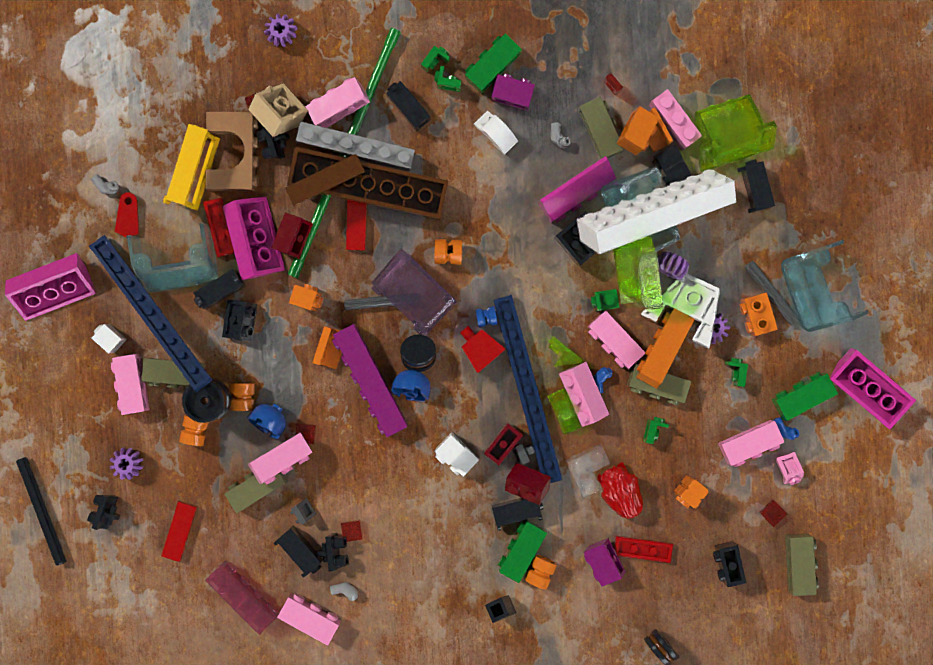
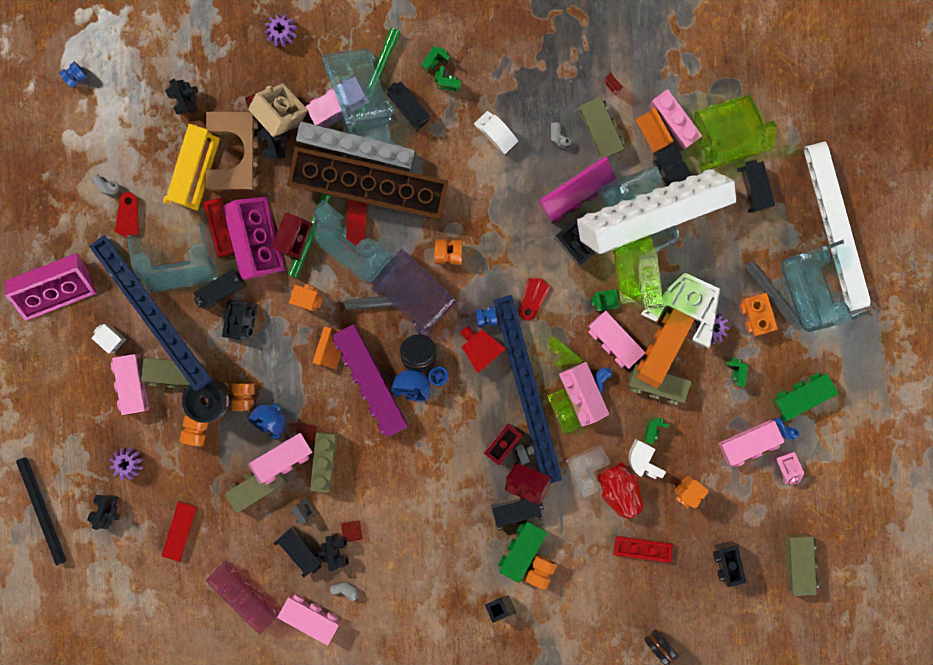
reddish brown tile [285,154,365,206] -> none
white brick [435,432,479,476] -> none
green brick [465,33,522,95] -> none
magenta brick [491,73,535,111] -> none
magenta brick [584,538,626,587] -> none
orange brick [616,106,659,156] -> none
medium lavender gear [655,251,689,280] -> none
clear red tile [759,499,787,527] -> none
dark pink slope [830,348,916,430] -> none
none -> blue wheel [59,61,87,88]
none -> black hips [165,79,199,115]
none -> olive brick [310,431,338,493]
none -> clear light blue windscreen [314,200,393,282]
none -> clear light blue windscreen [321,48,395,135]
none -> blue wheel [429,366,449,386]
none -> red piece [519,278,550,321]
none -> white brick [629,439,666,479]
none -> white beam [804,141,871,311]

